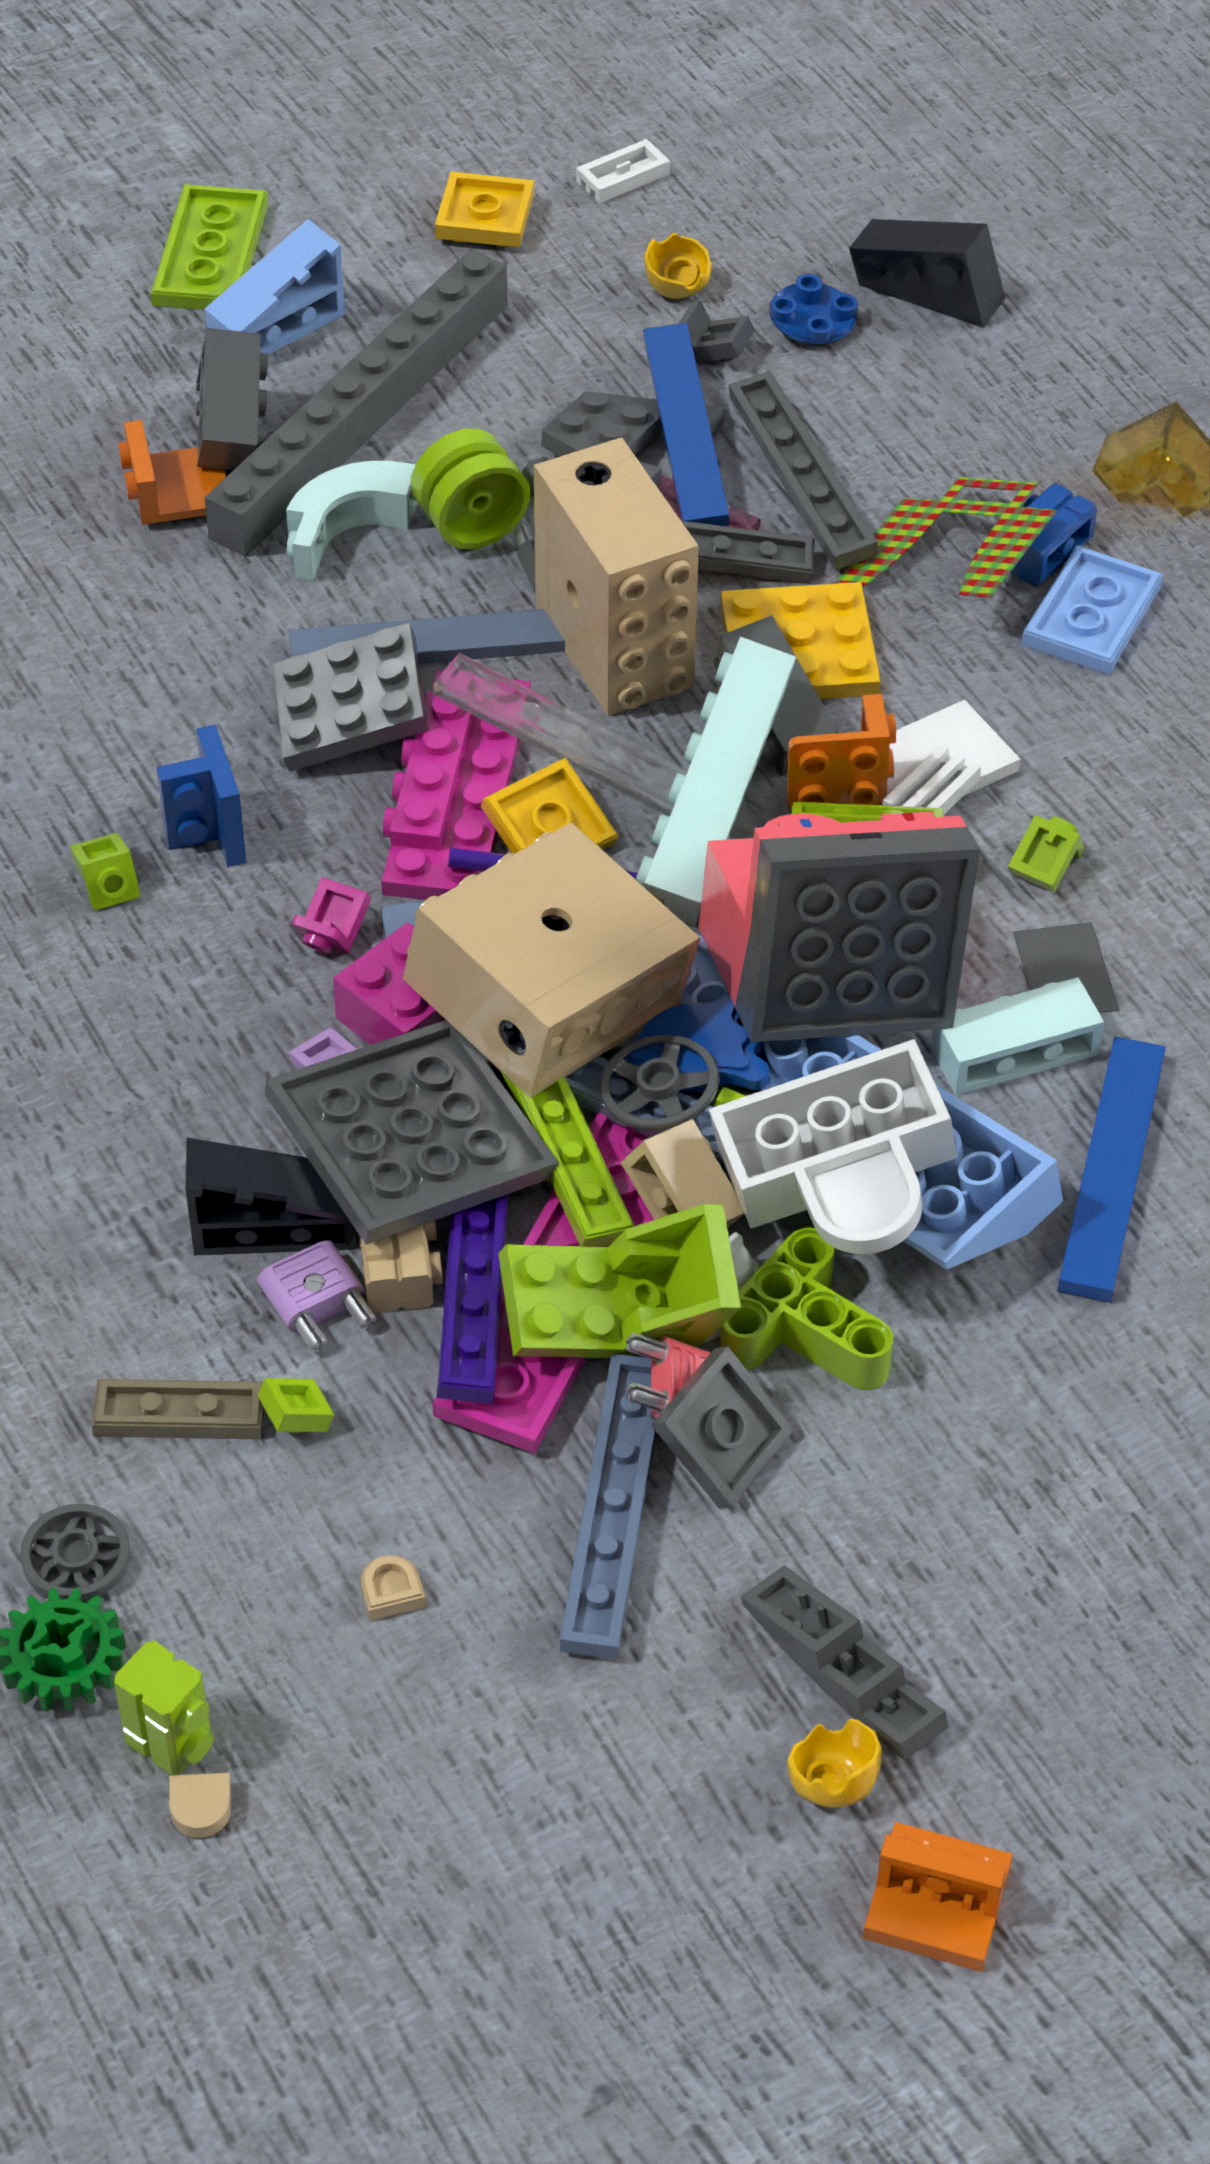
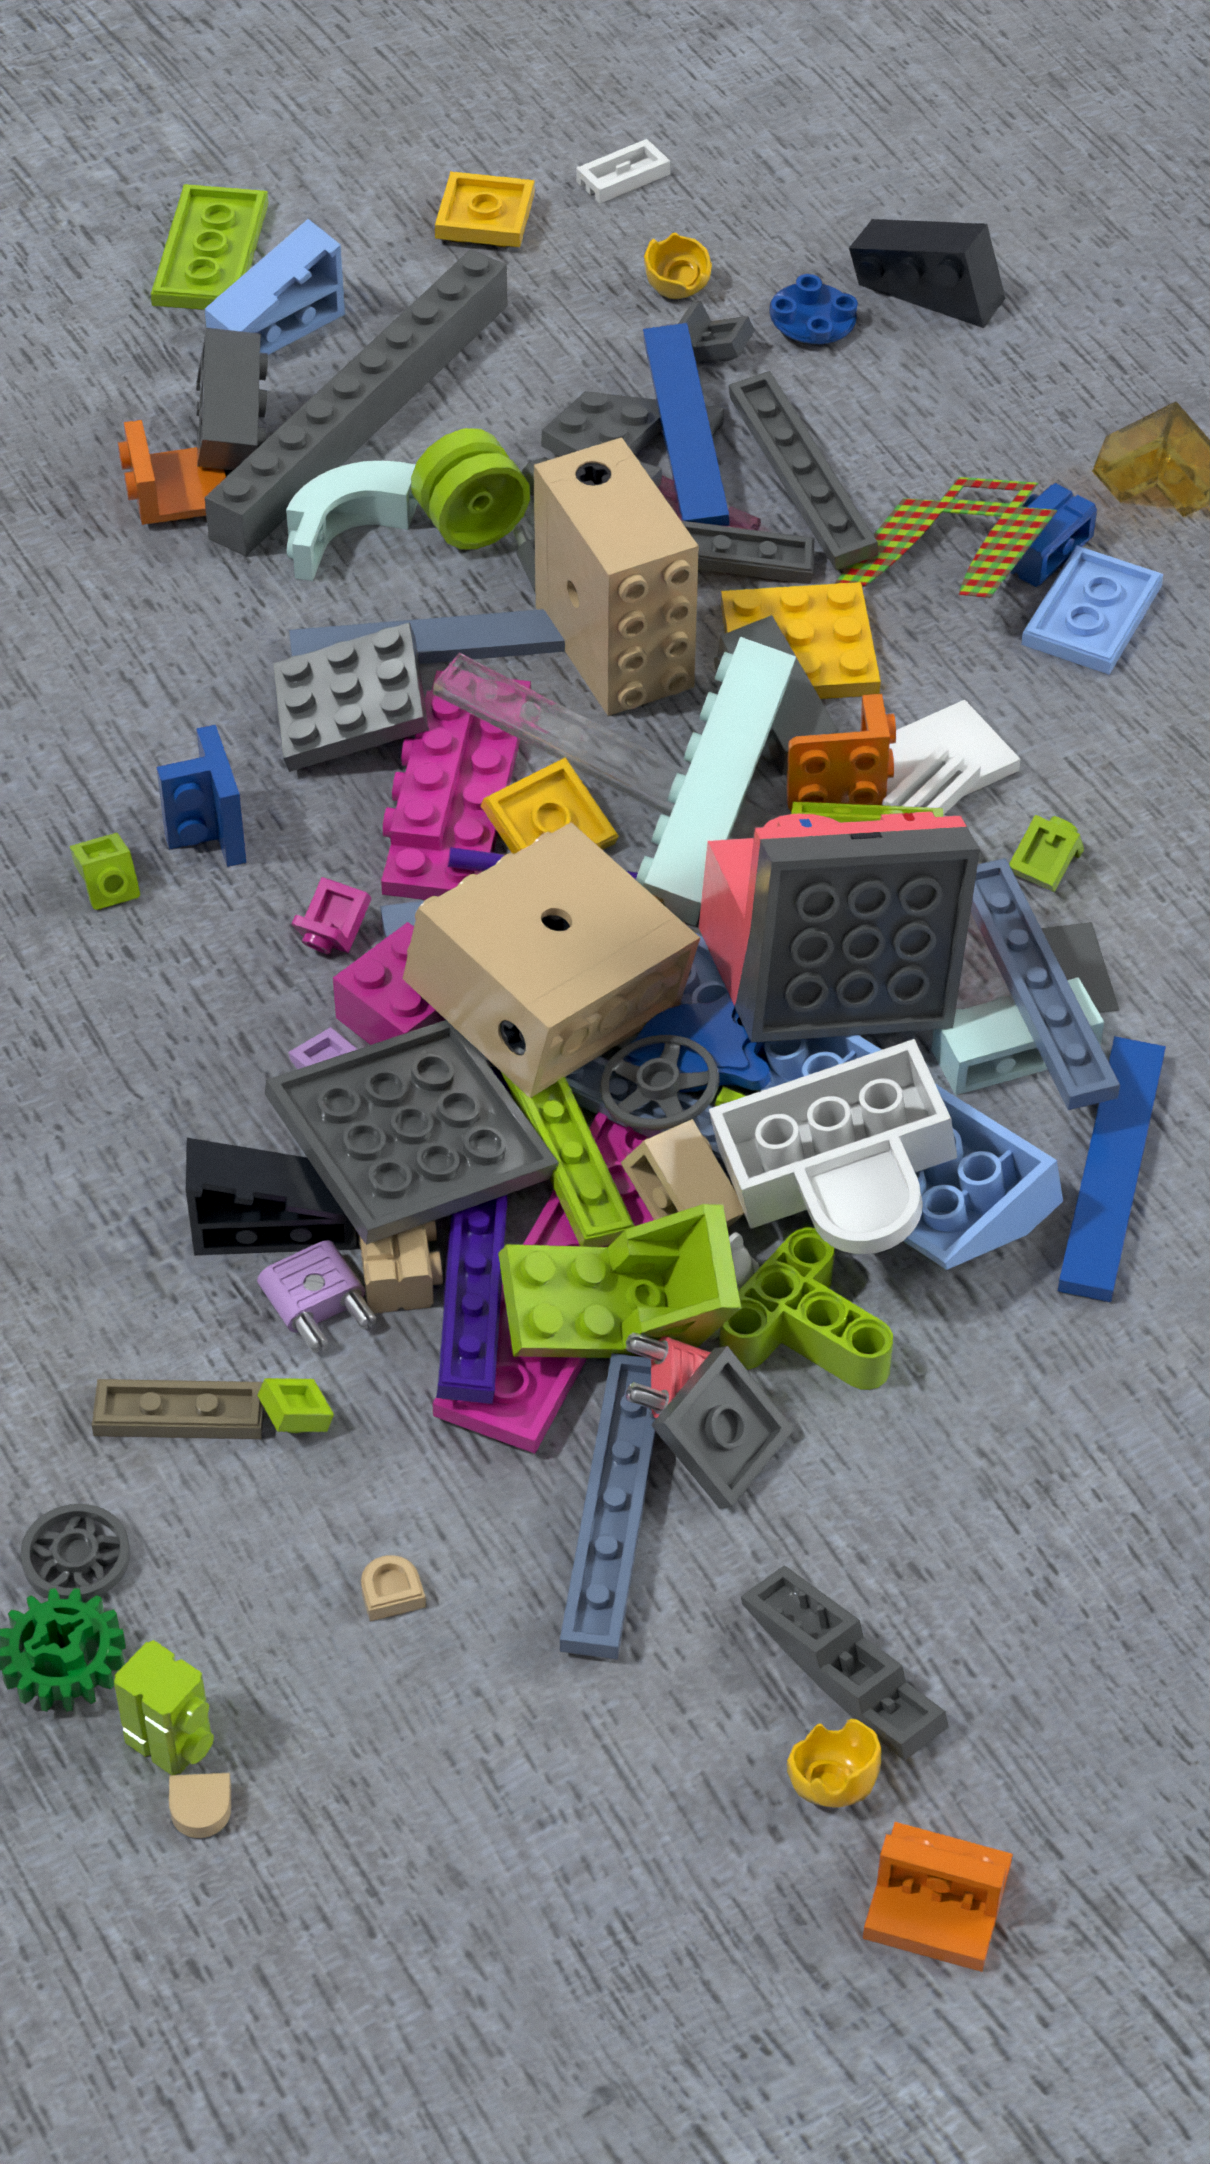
none -> sand blue plate [971,858,1120,1110]

